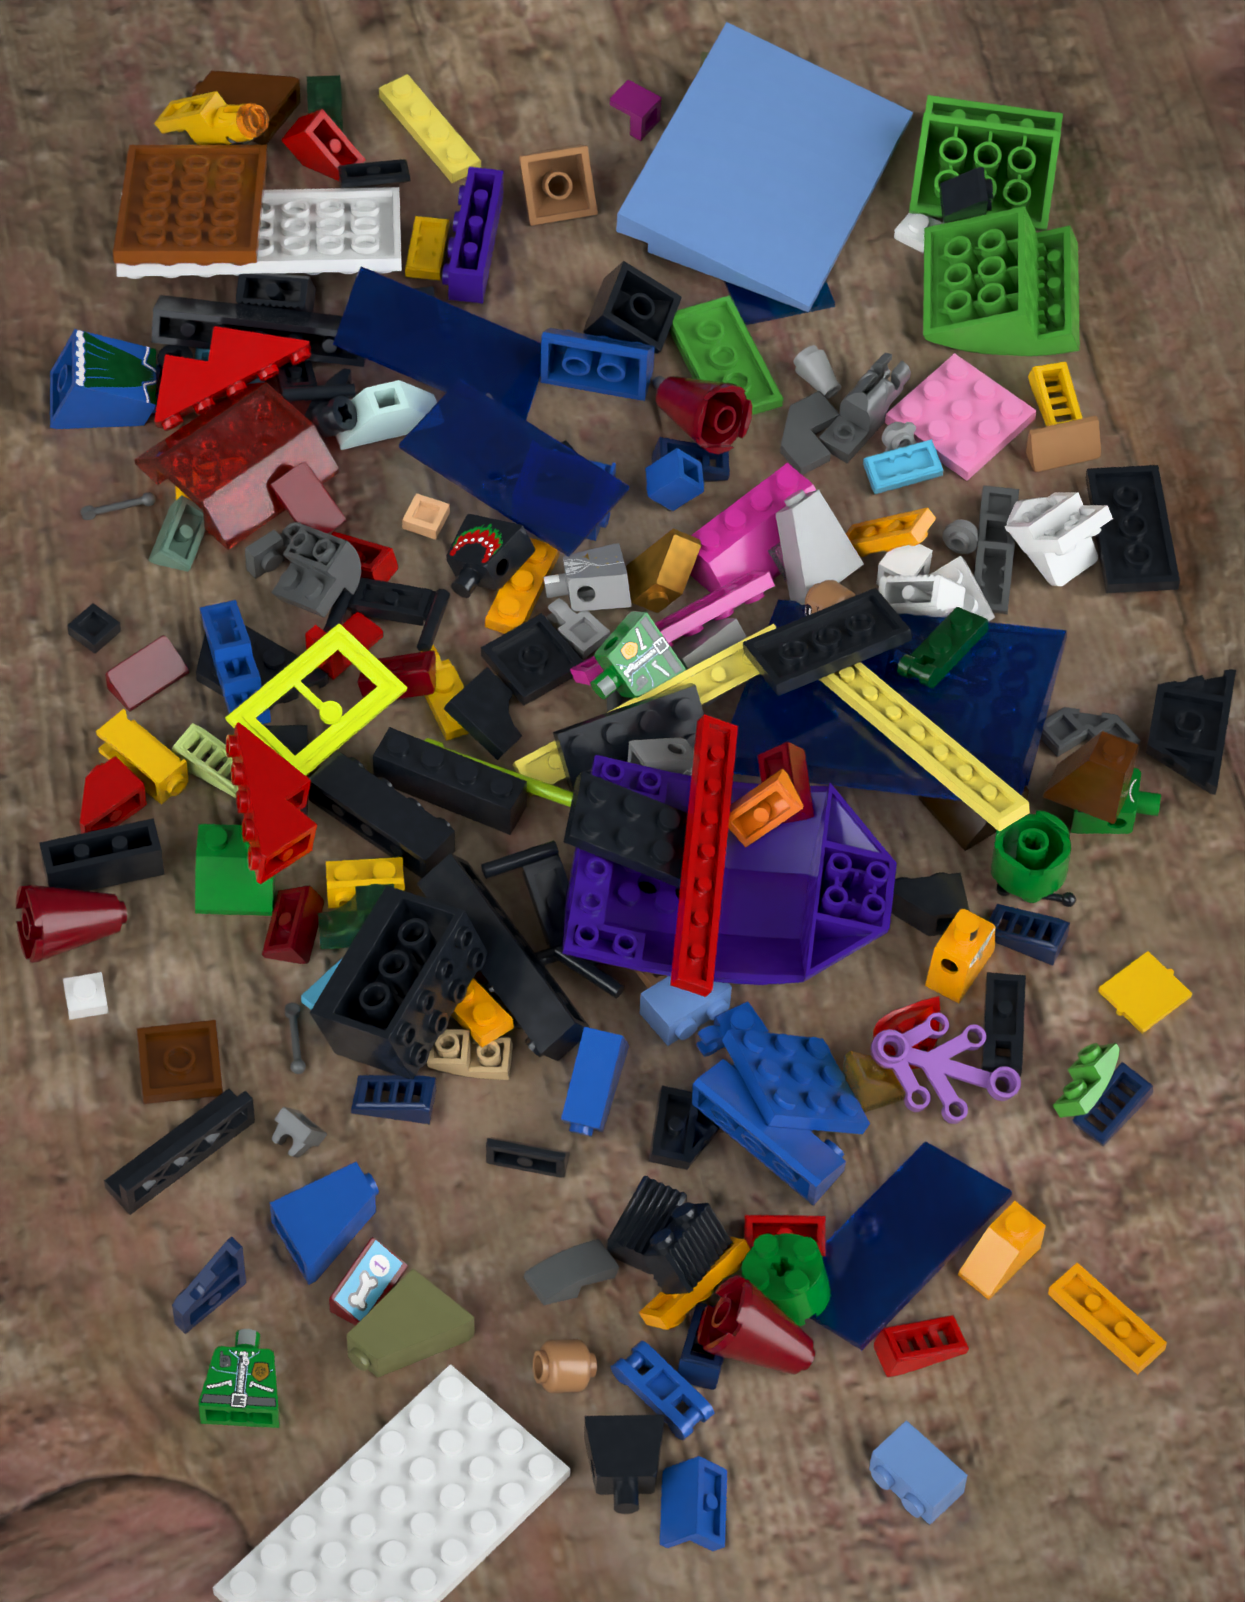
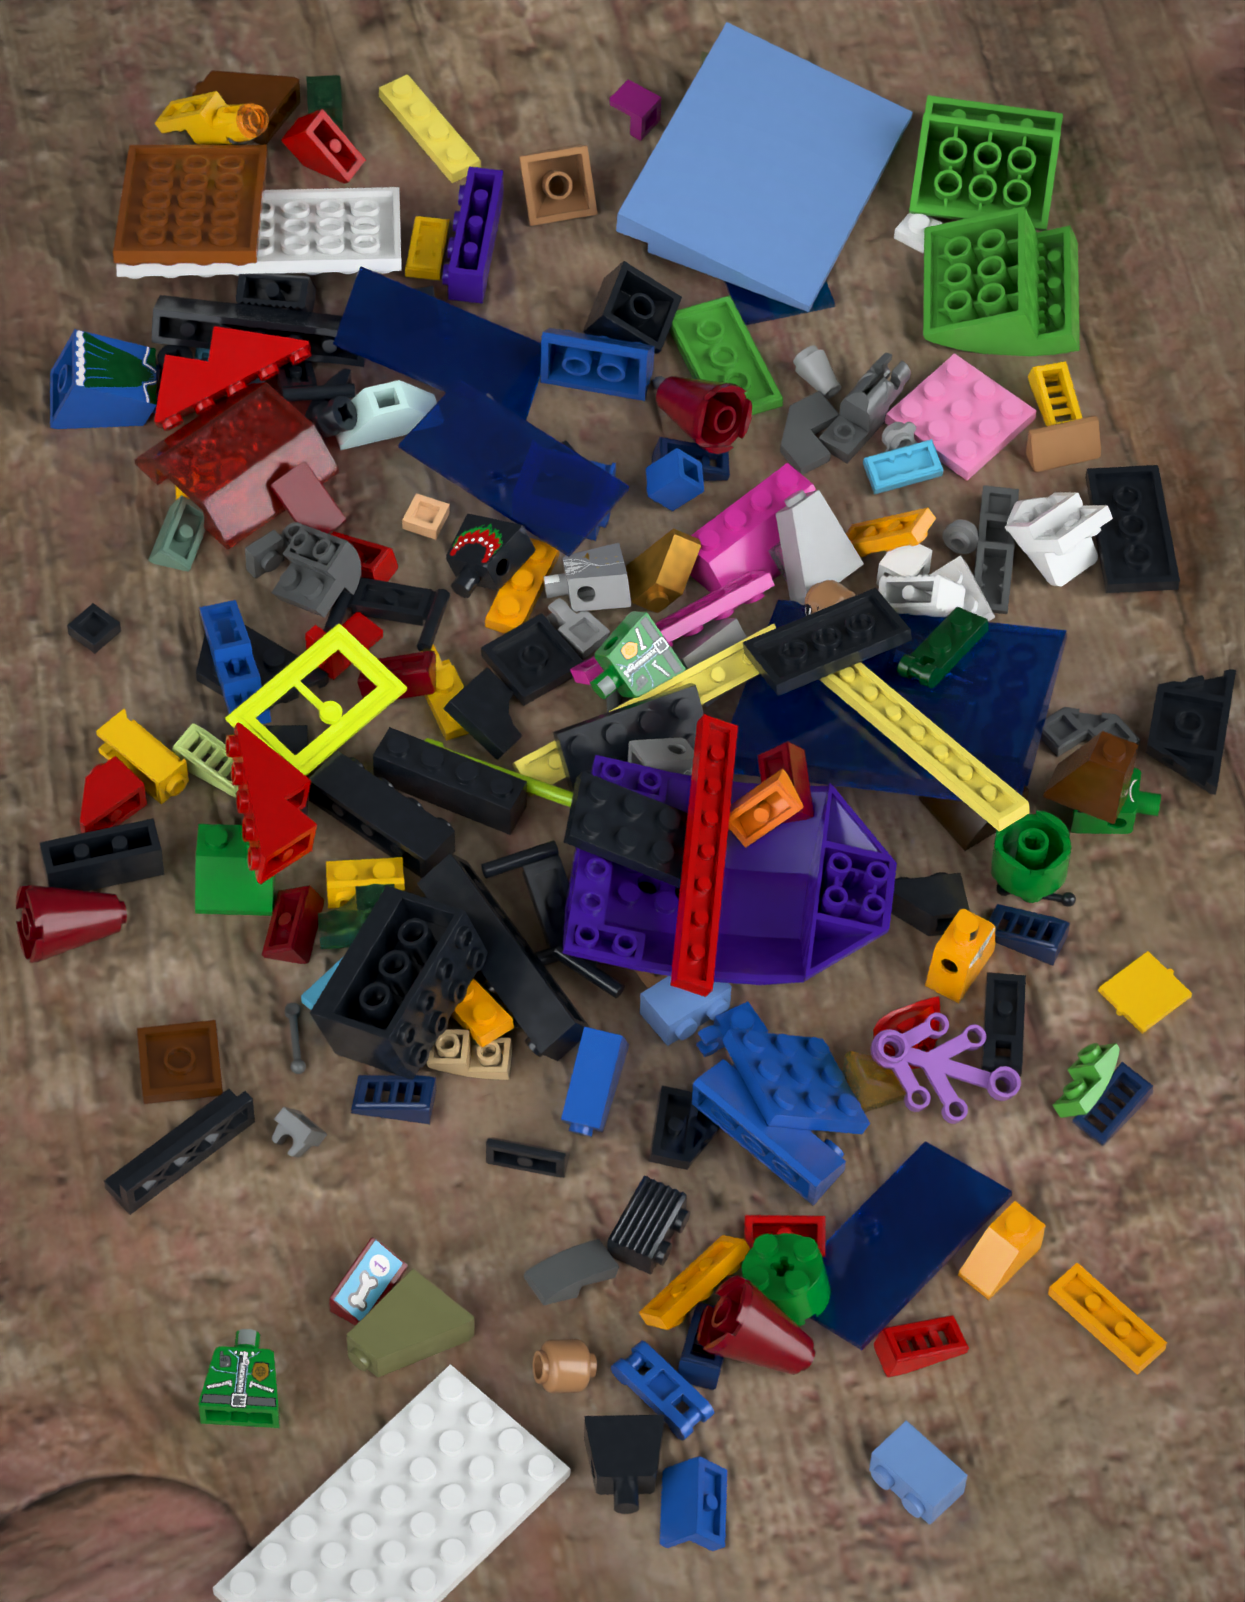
white plate [63,972,108,1020] -> none
dark grey hinge [80,492,156,520] -> none
slope [105,635,189,712] -> none
dark blue wing [172,1236,246,1334] -> none
blue slope [270,1162,379,1285] -> none
black slope [338,159,411,188] -> none
black brick [641,1202,733,1294] -> none
black slope [939,167,993,224] -> none

